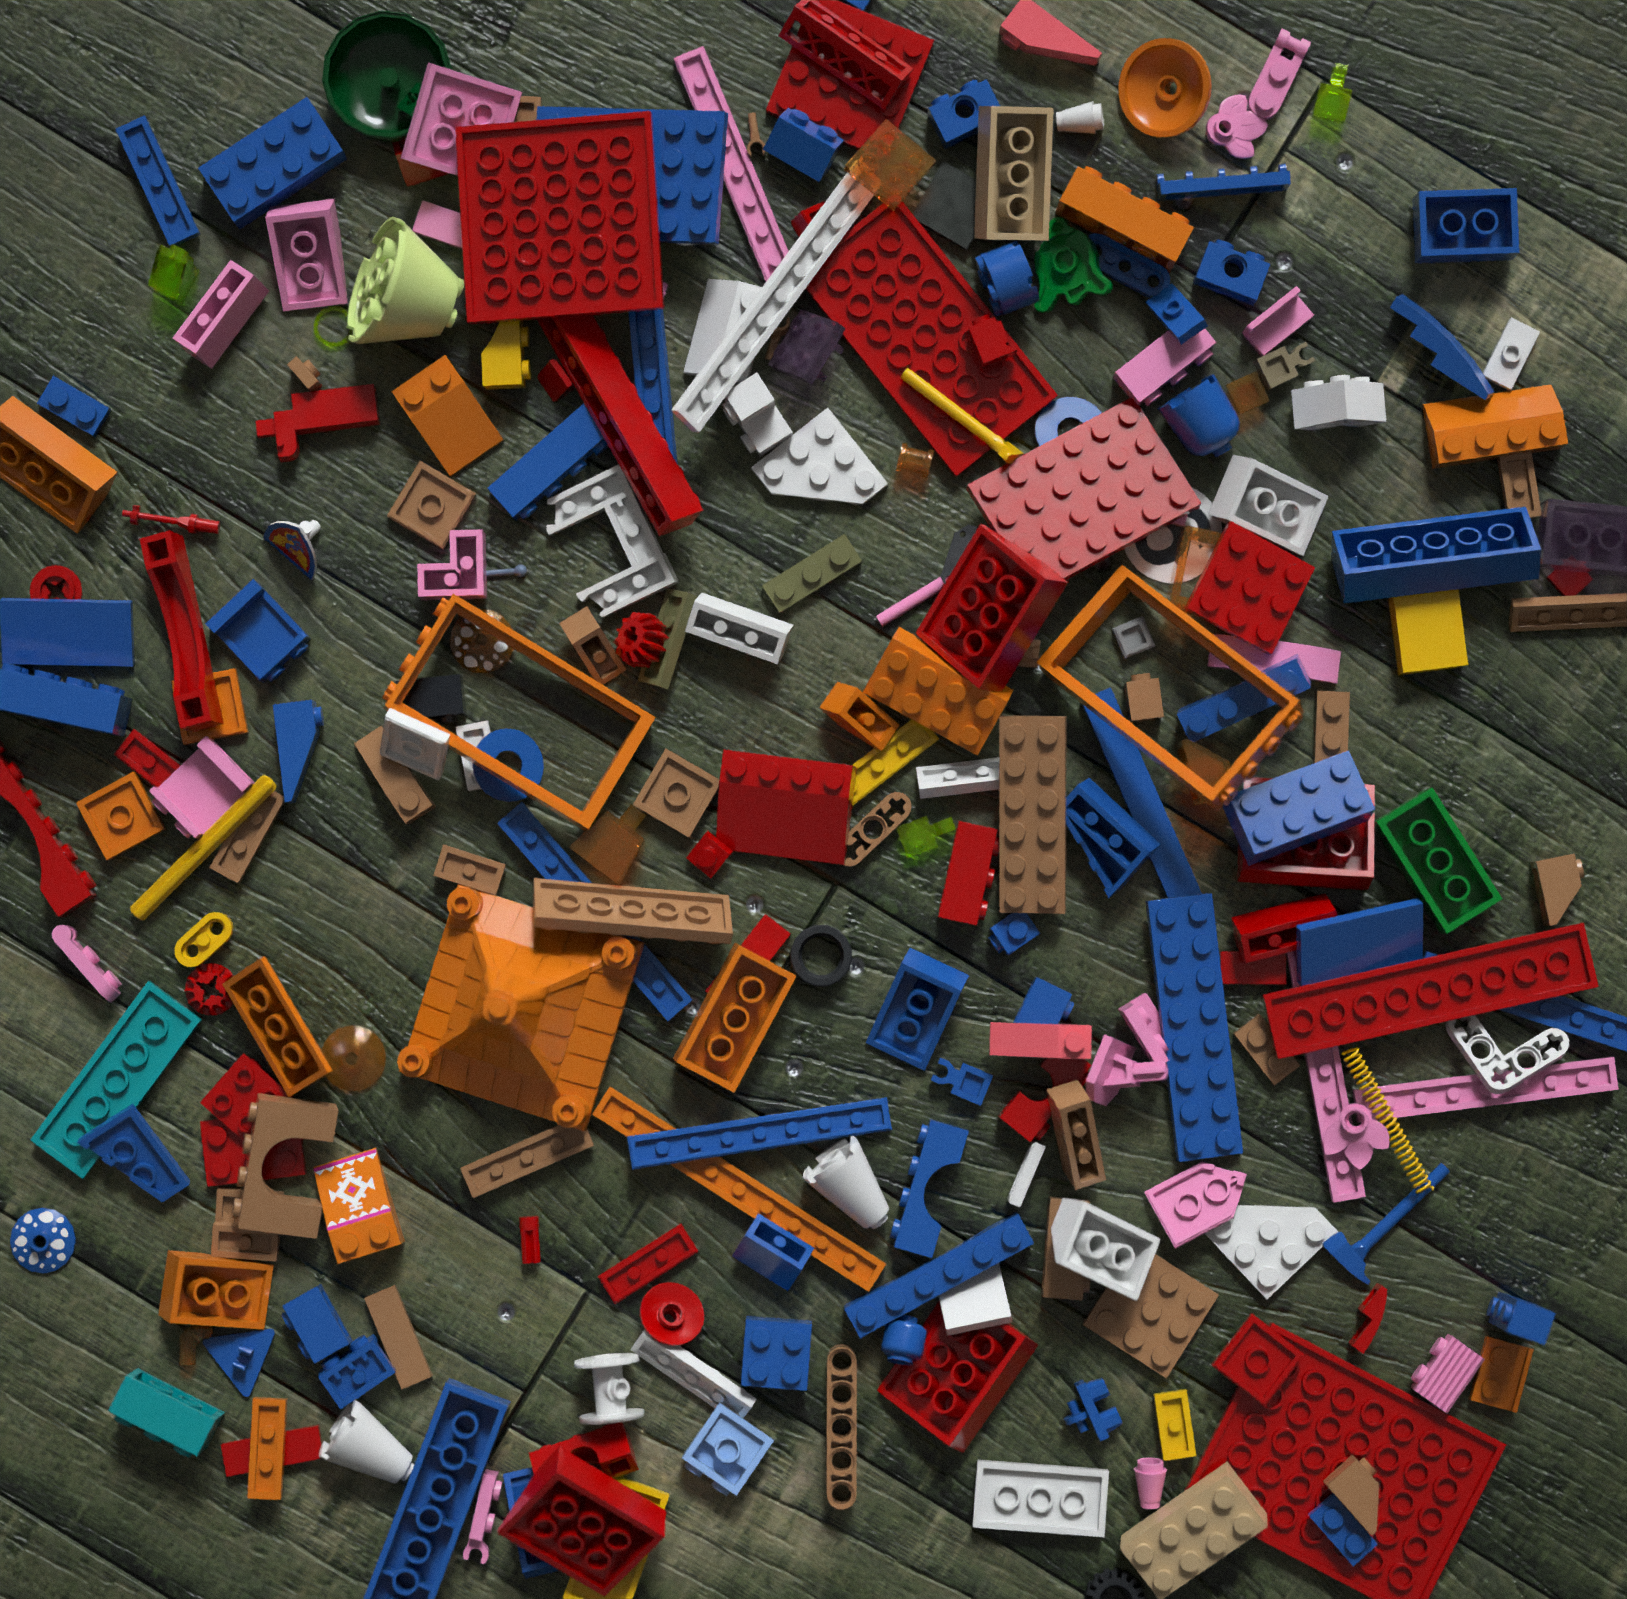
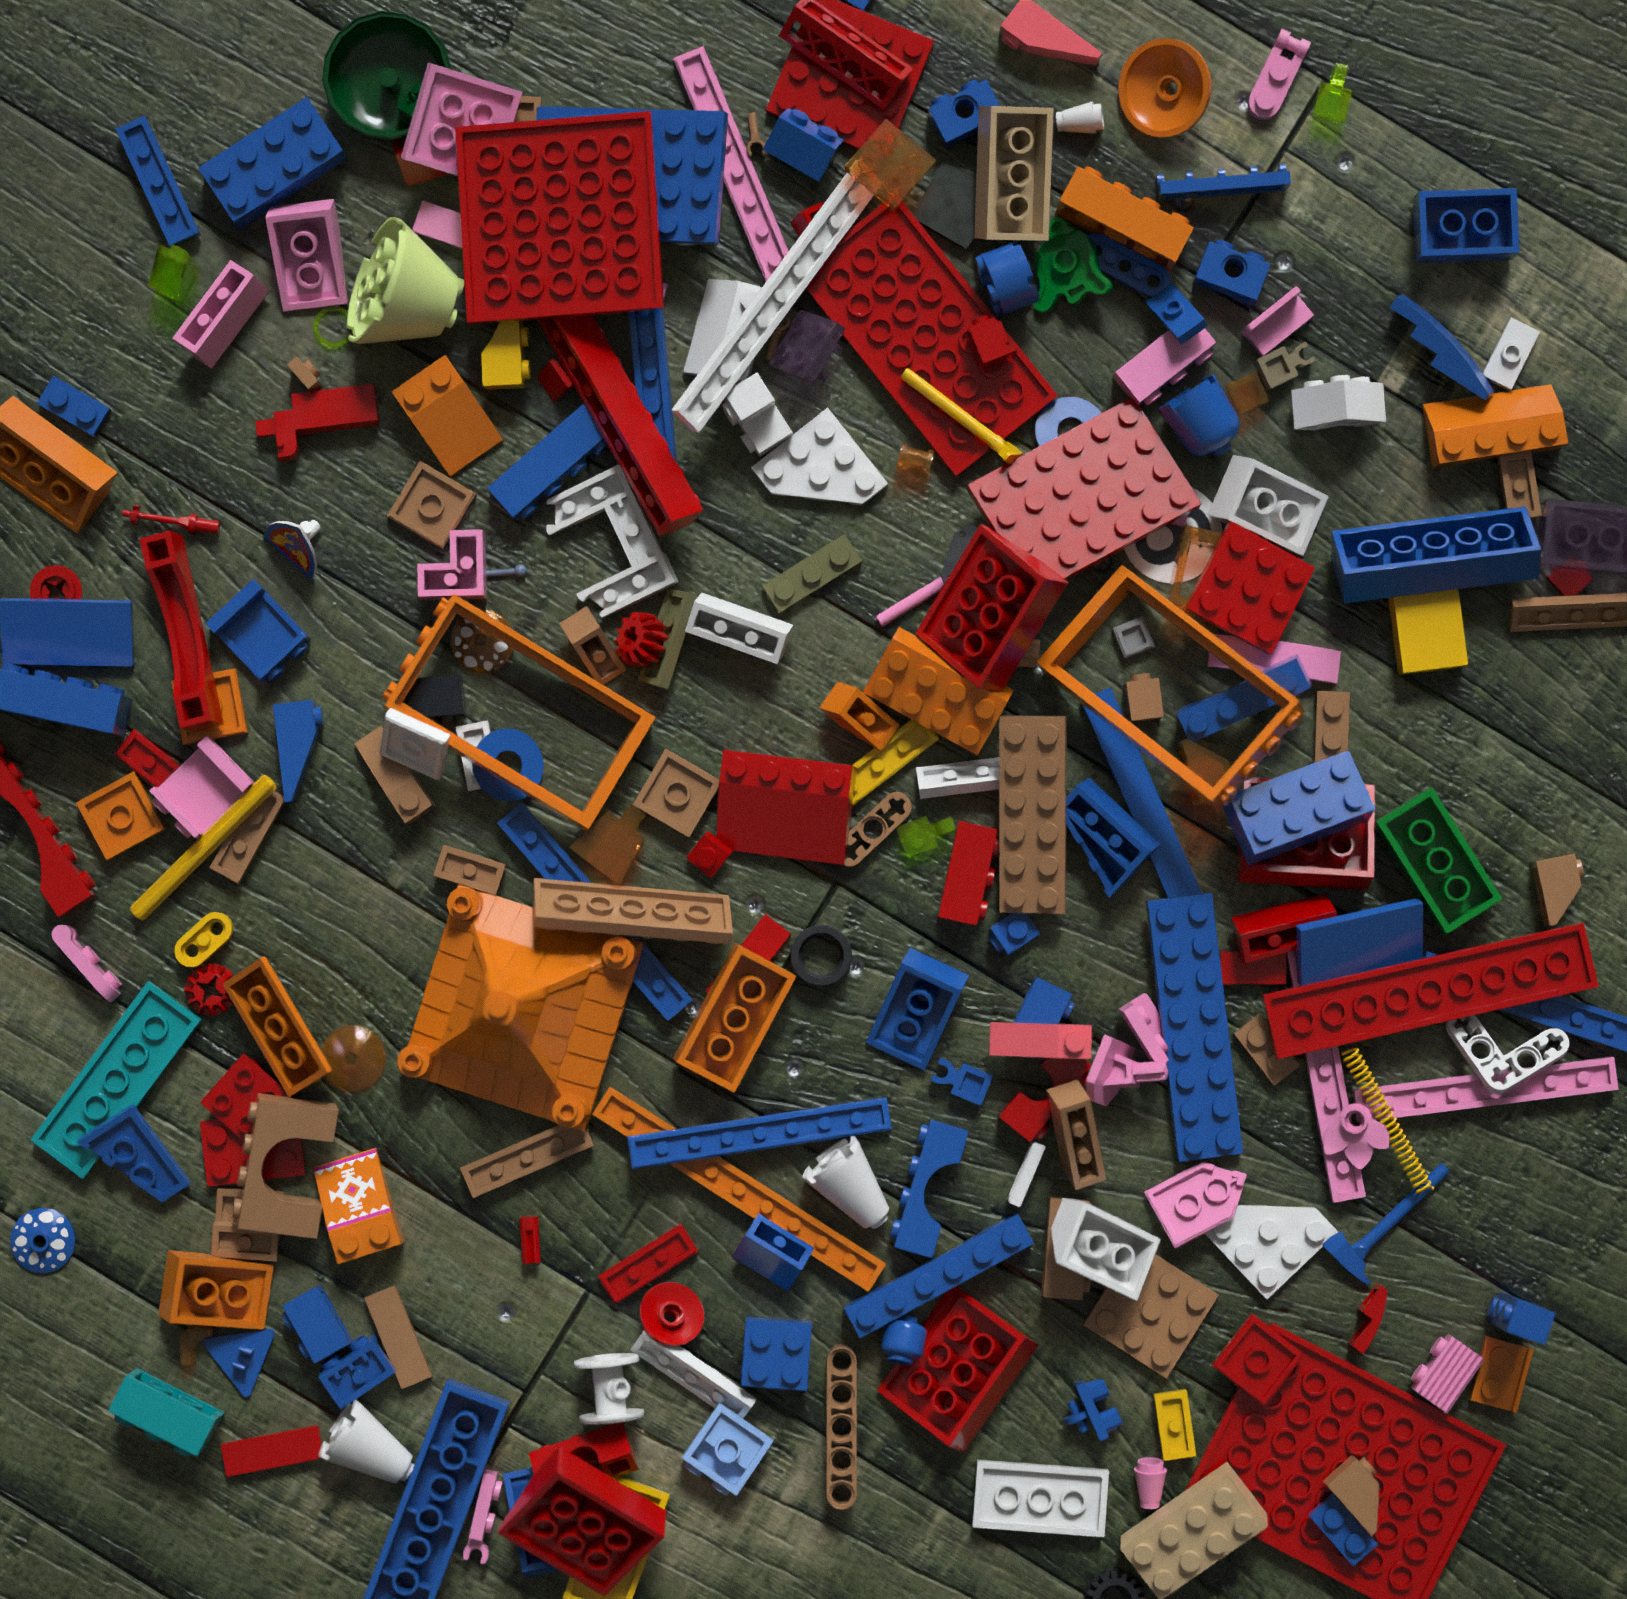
orange plate [247,1397,288,1500] -> none
white tile [939,1263,1012,1336] -> none
bright pink plate [1206,94,1268,159] -> none

